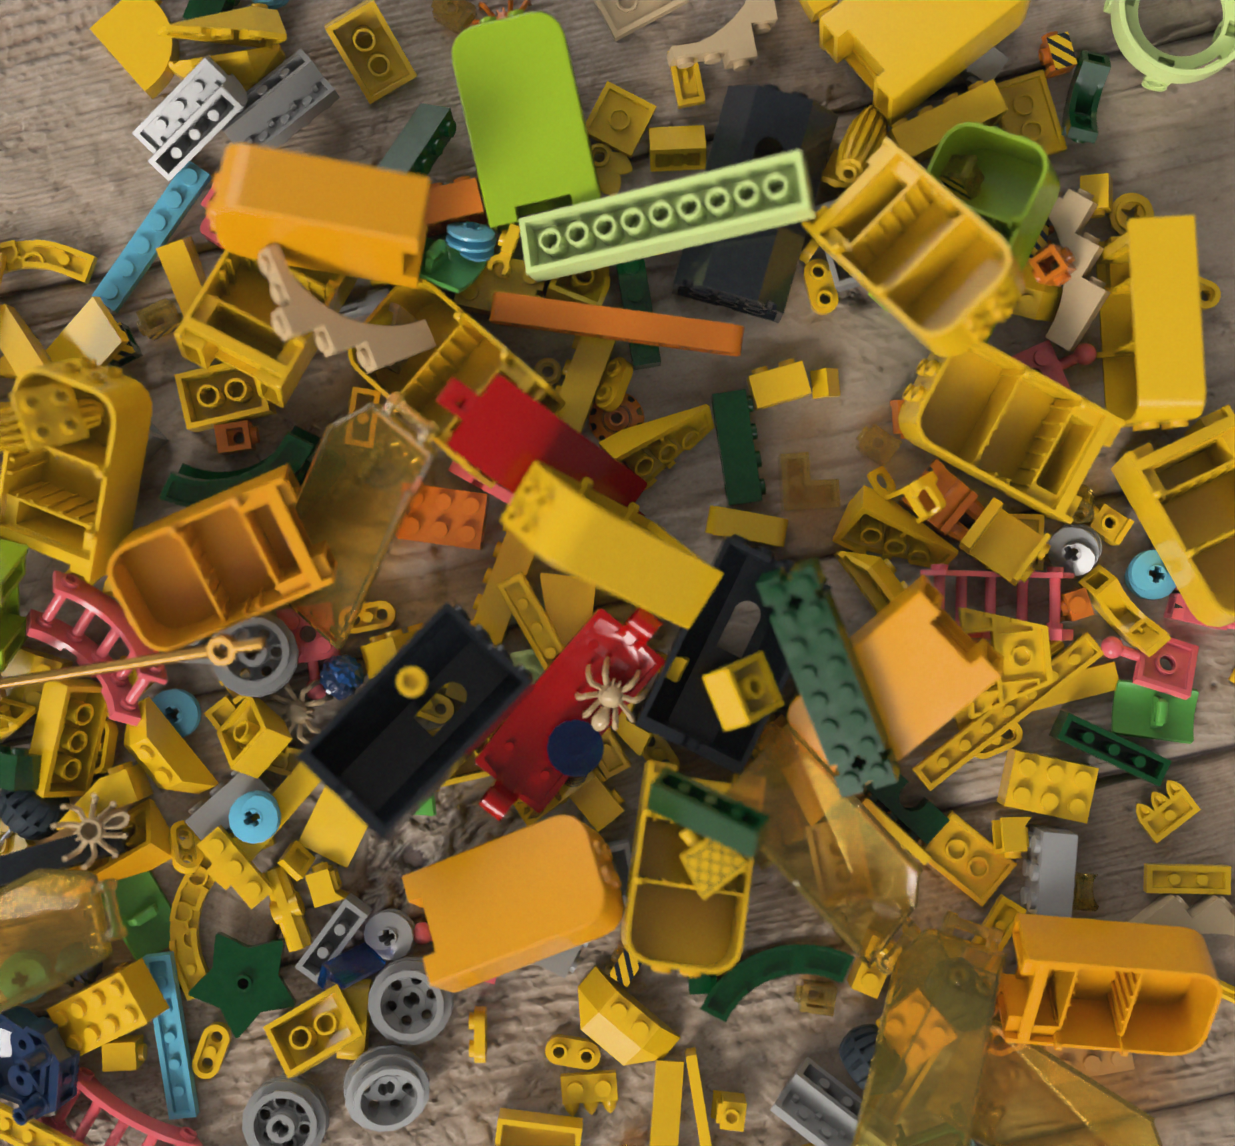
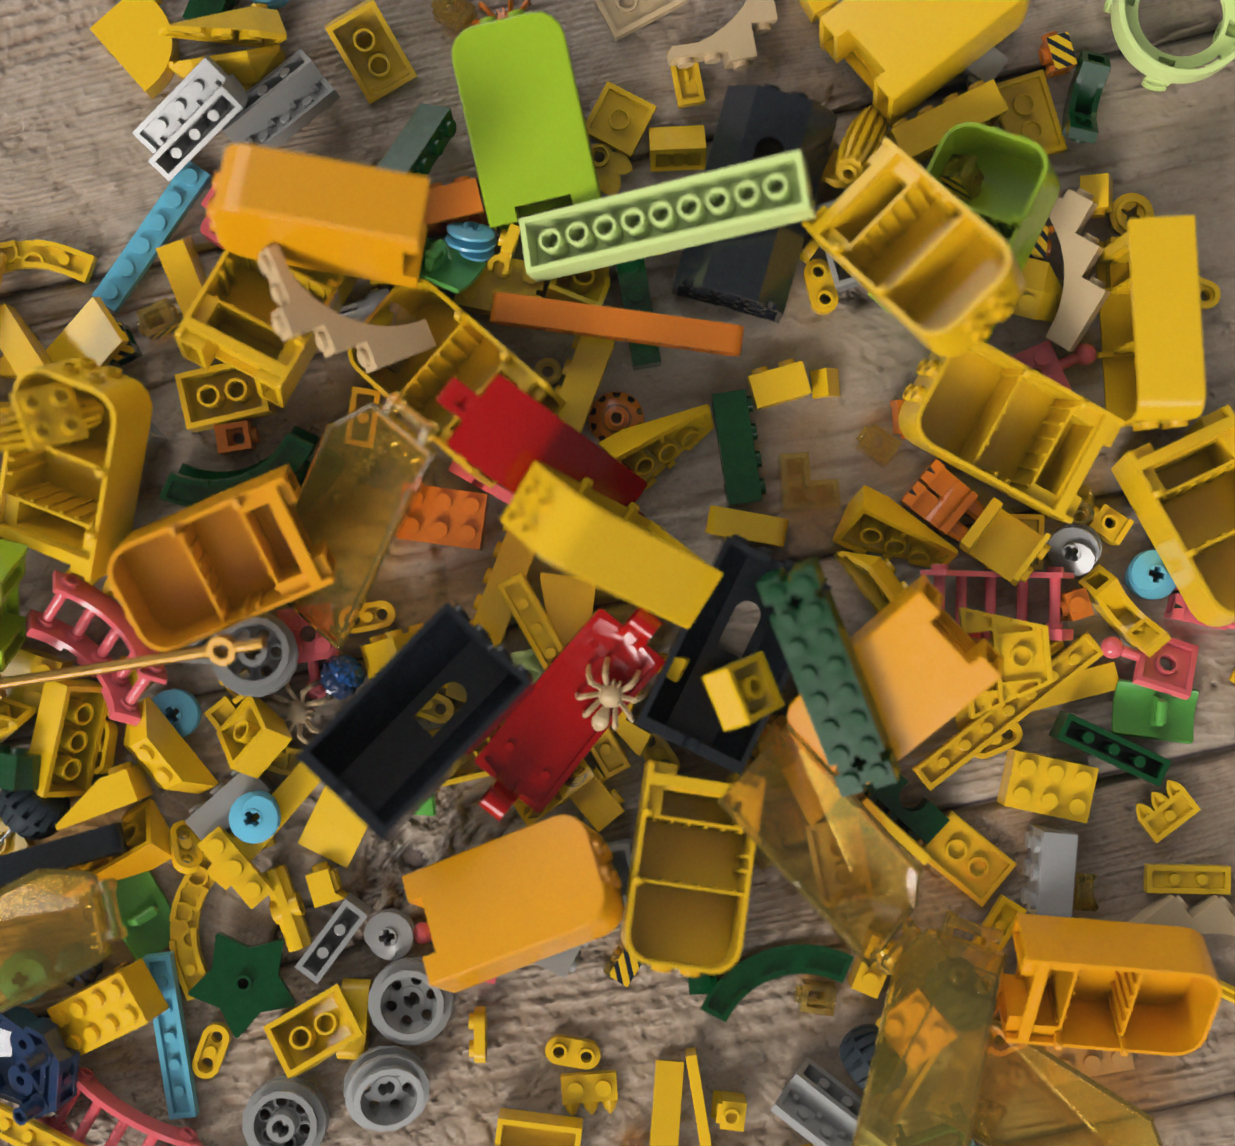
tan animal [51,793,130,869] -> none
yellow brick [101,1035,148,1072] -> none
yellow plate [277,840,316,881] -> none
panel [317,942,386,991] -> none
yellow tile [397,666,428,697] -> none
clear blue tile [546,719,604,777] -> none
yellow wedge [578,965,681,1066] -> none
yellow plate [595,357,633,412] -> none
dark green brick [648,766,771,859] -> none
yellow torso [679,828,749,900] -> none
yellow piece [867,466,946,524] -> none
yellow window [991,817,1031,859] -> none
orange brick [1029,244,1077,287] -> none

